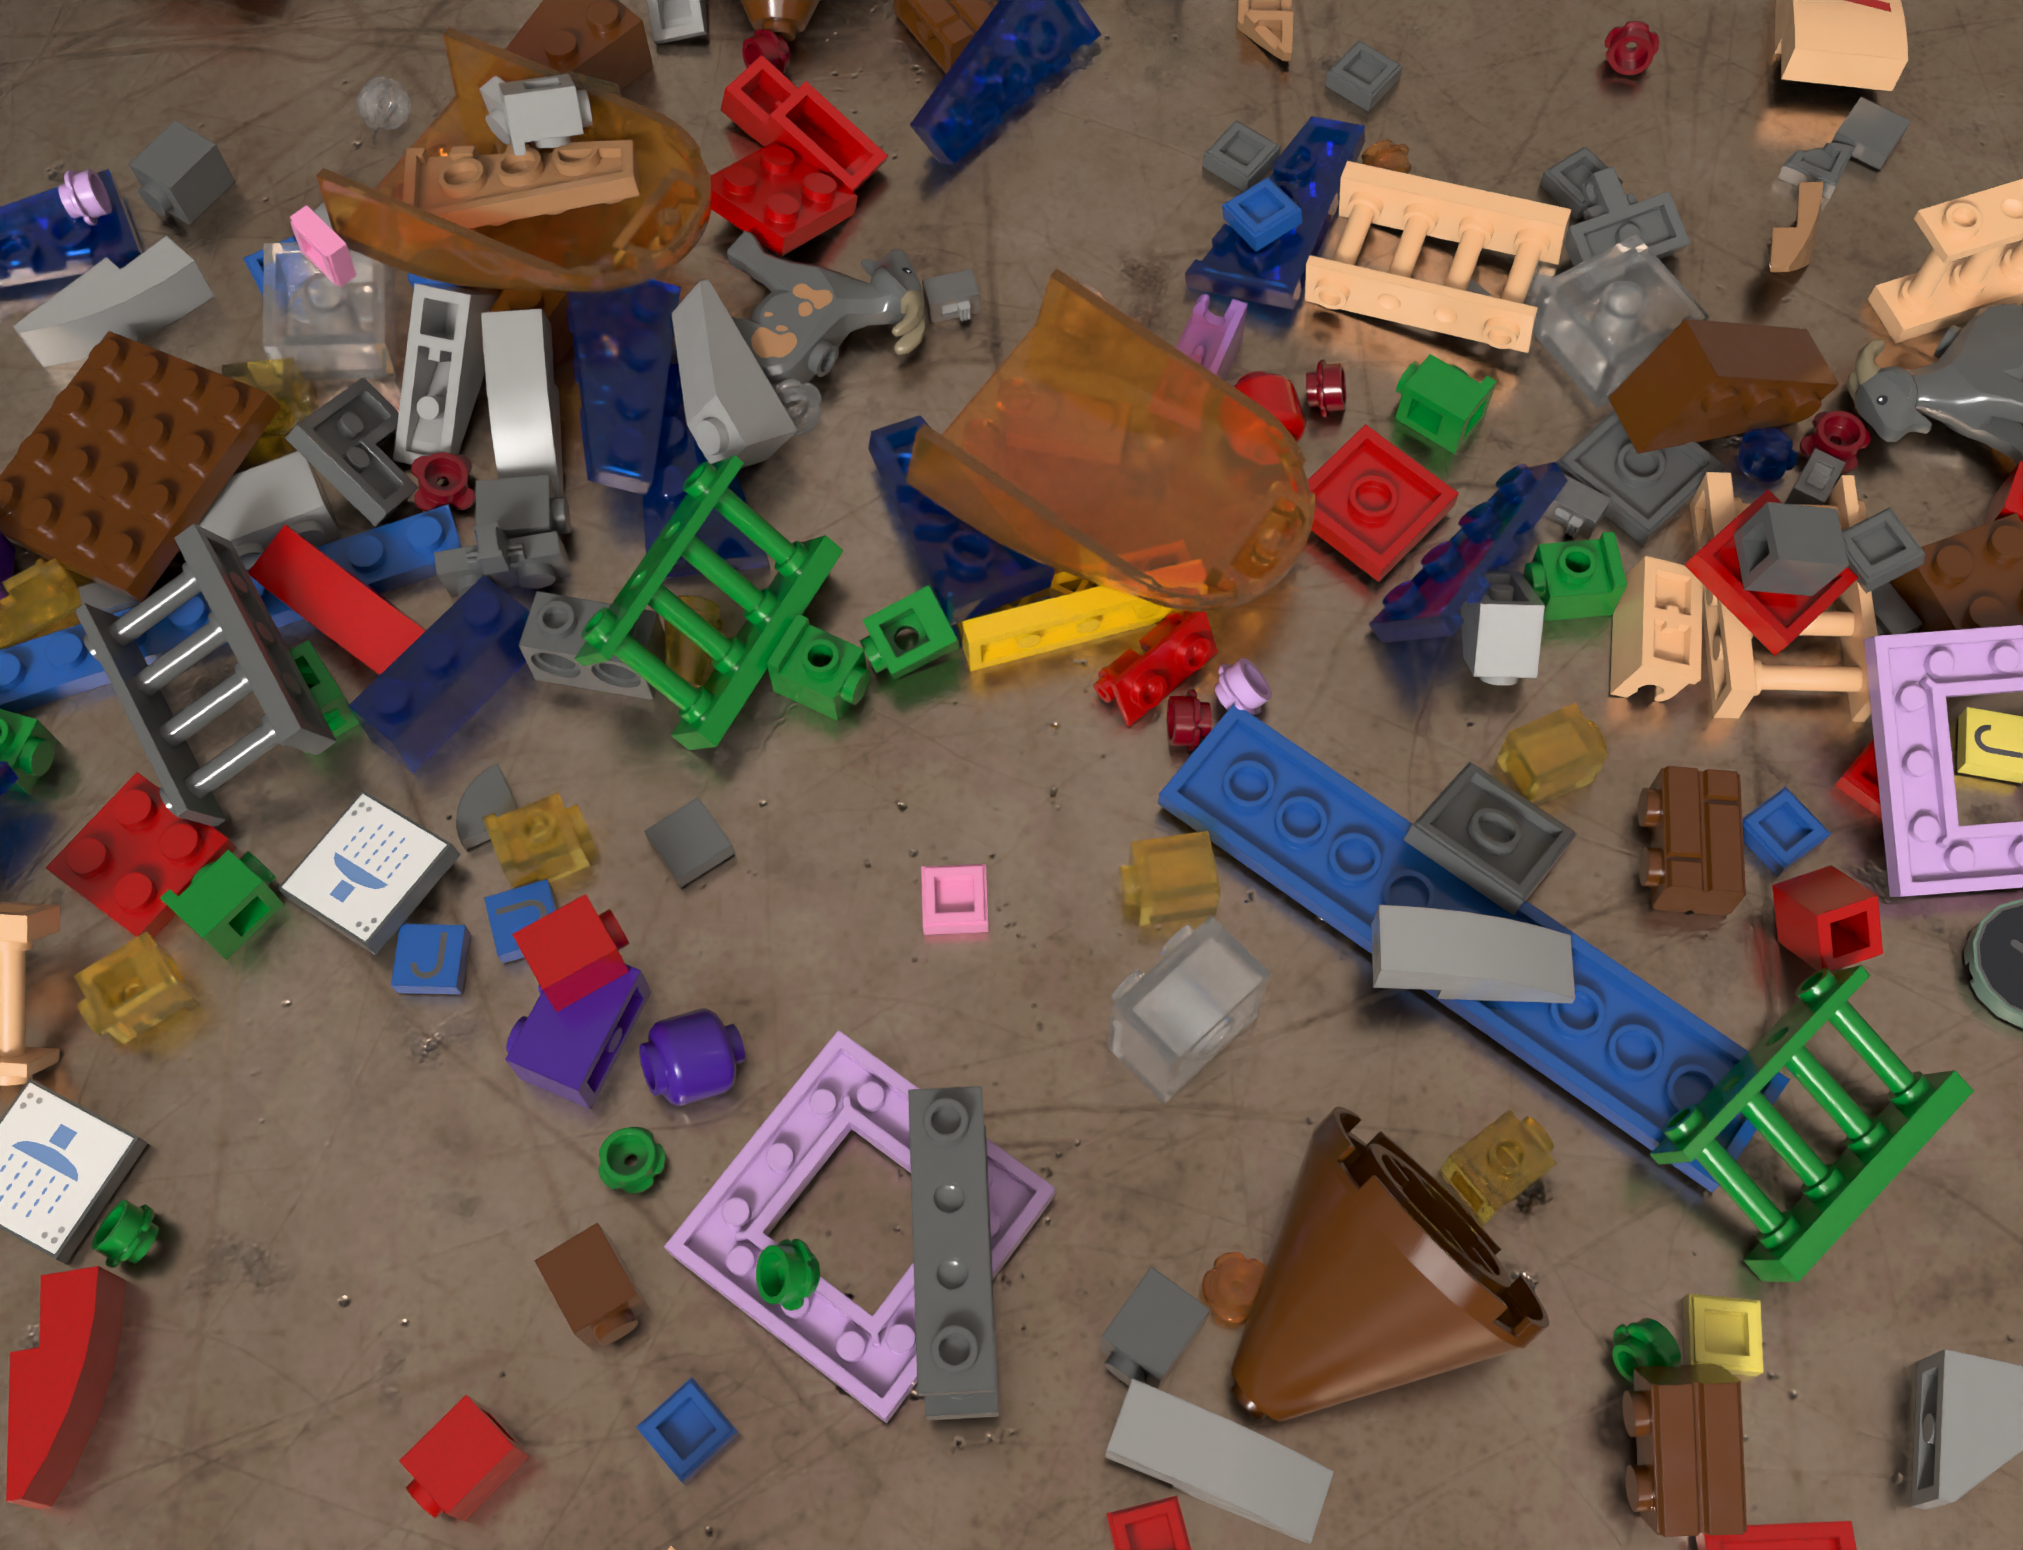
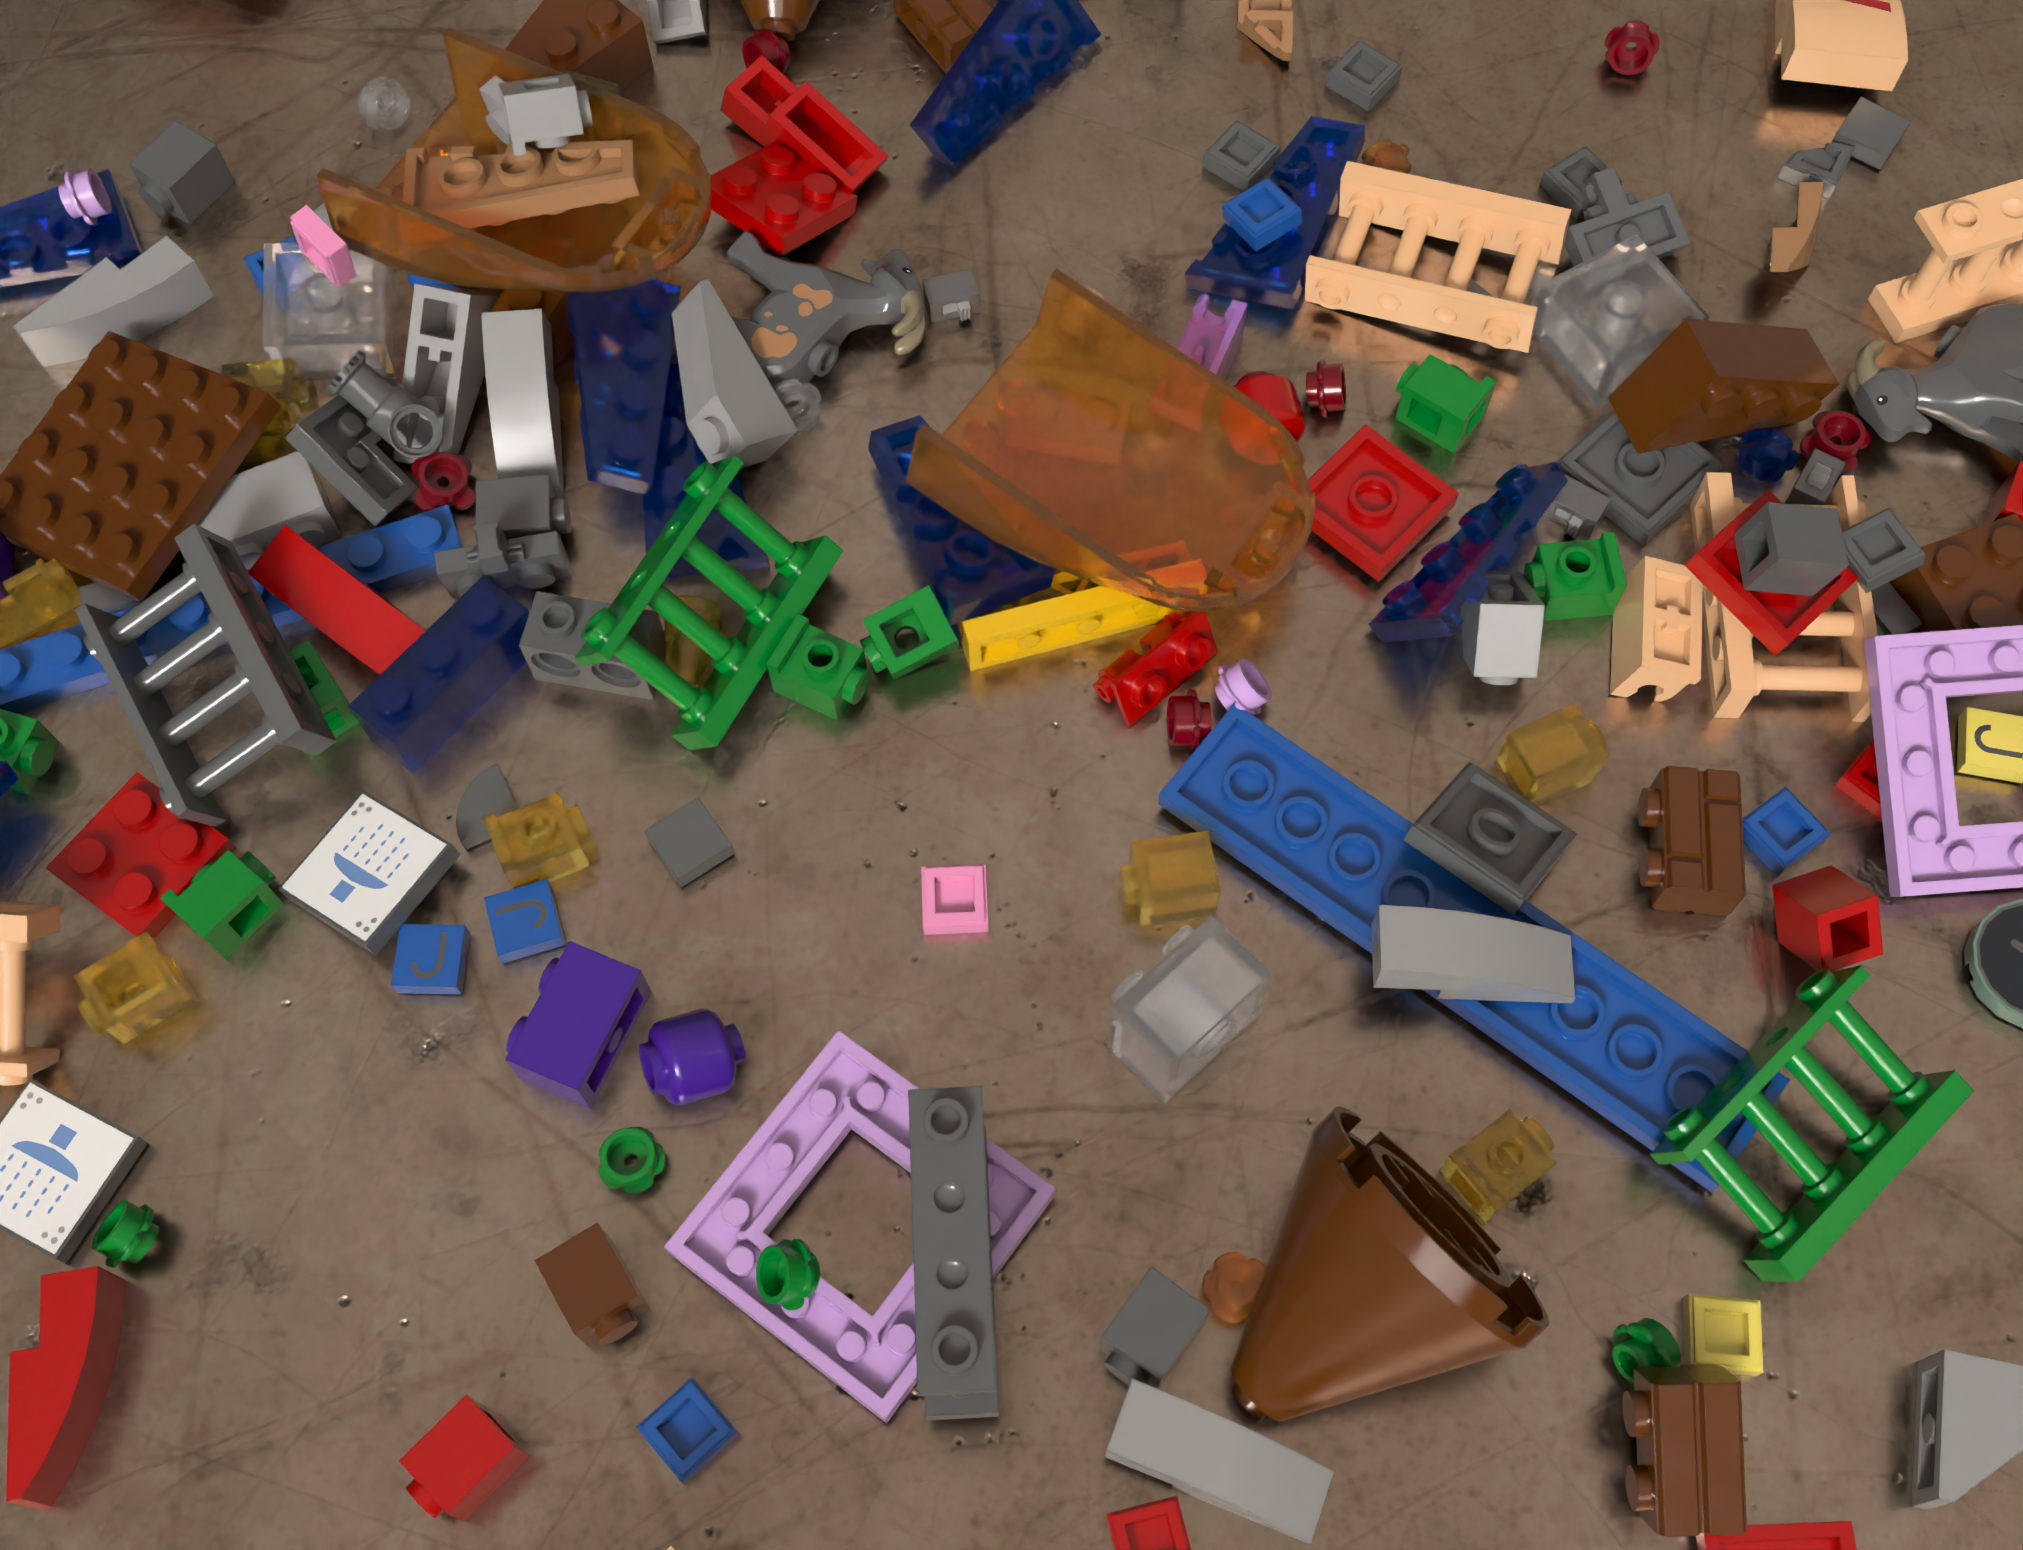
red brick [512,894,630,1012] -> none
none -> dark grey connector [324,349,443,458]

